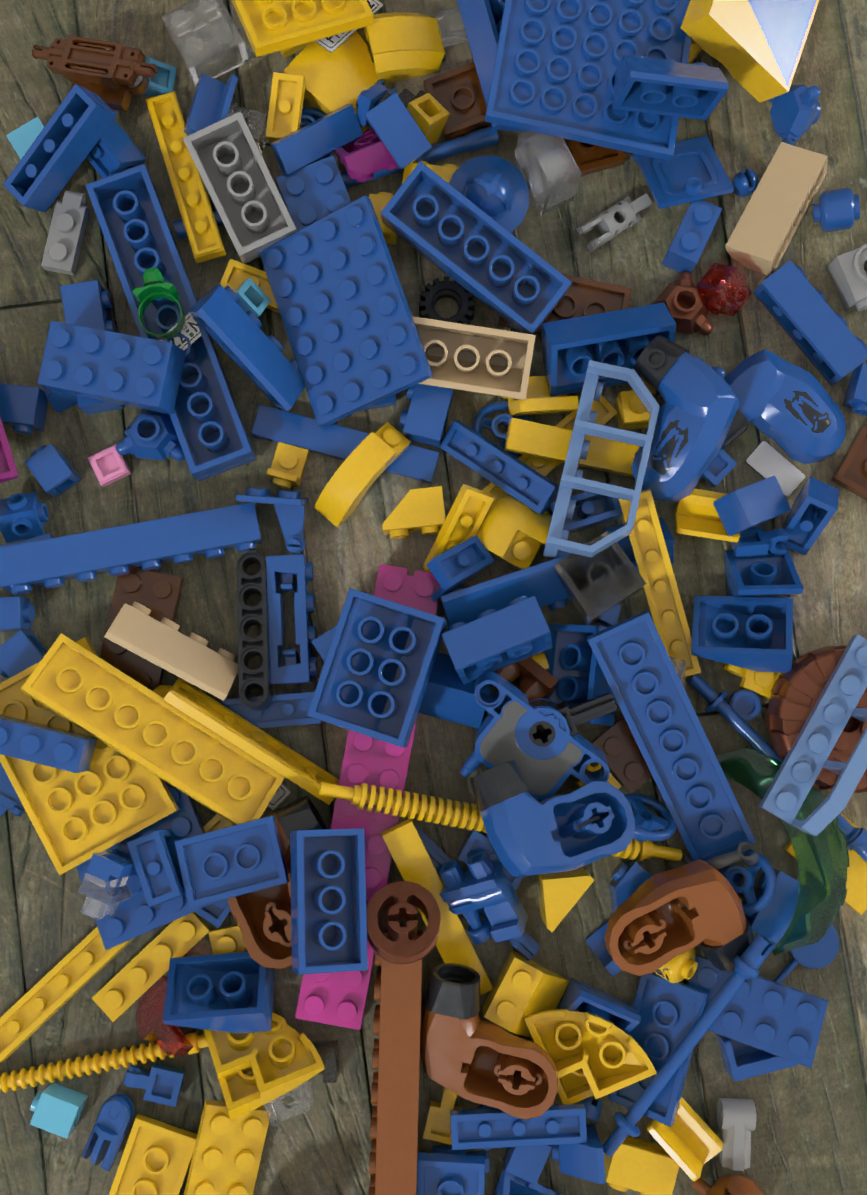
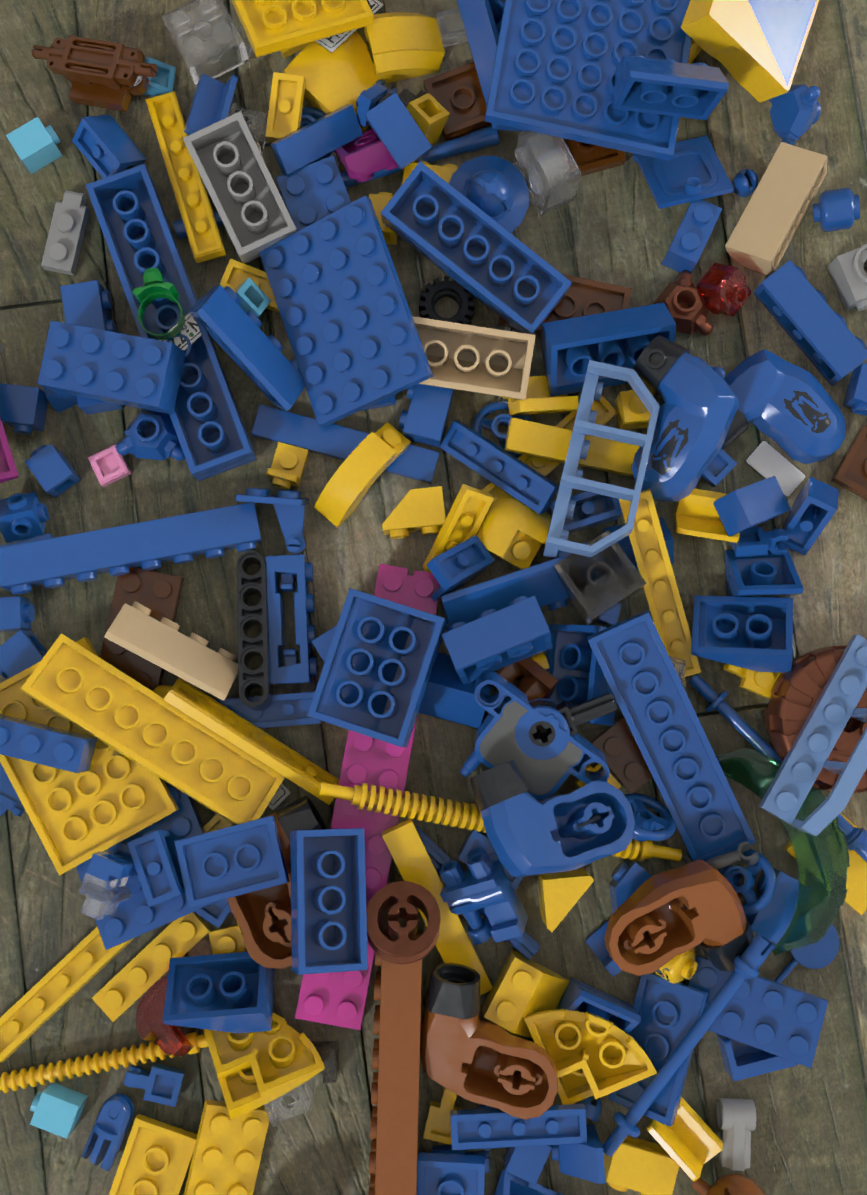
blue brick [3,84,117,212] -> none
light grey hinge [576,193,653,253] -> none
blue tile [728,689,762,721] -> none

